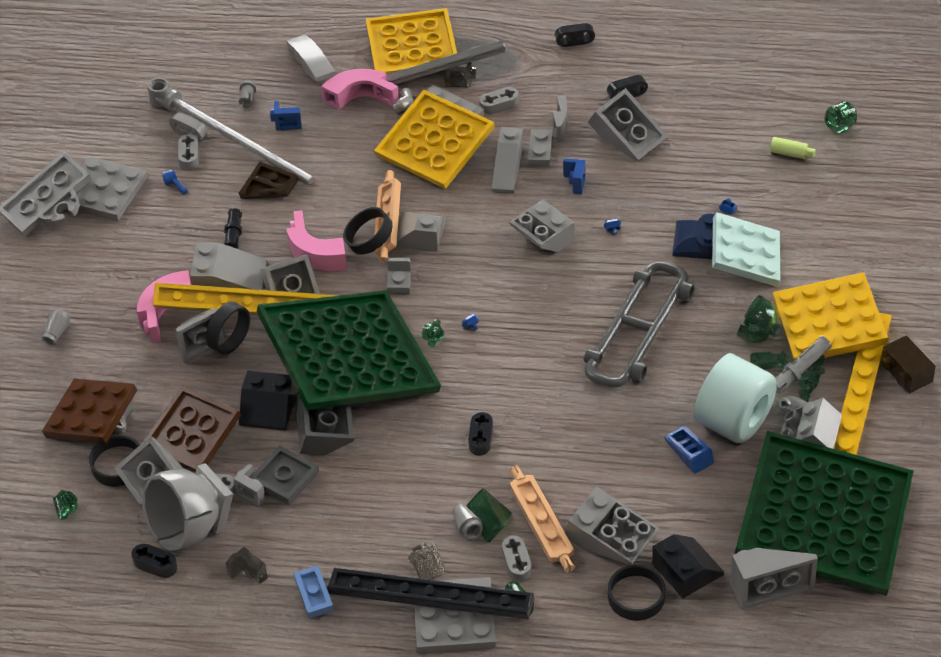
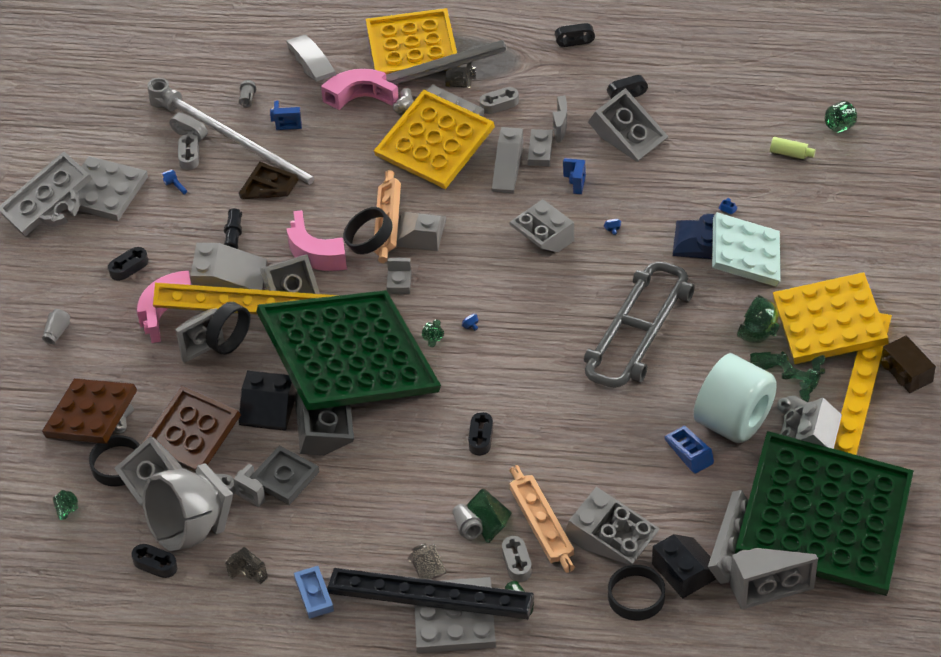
light grey pin [775,335,832,394] -> none
none -> black beam [108,247,148,281]
none -> light grey plate [708,490,748,584]

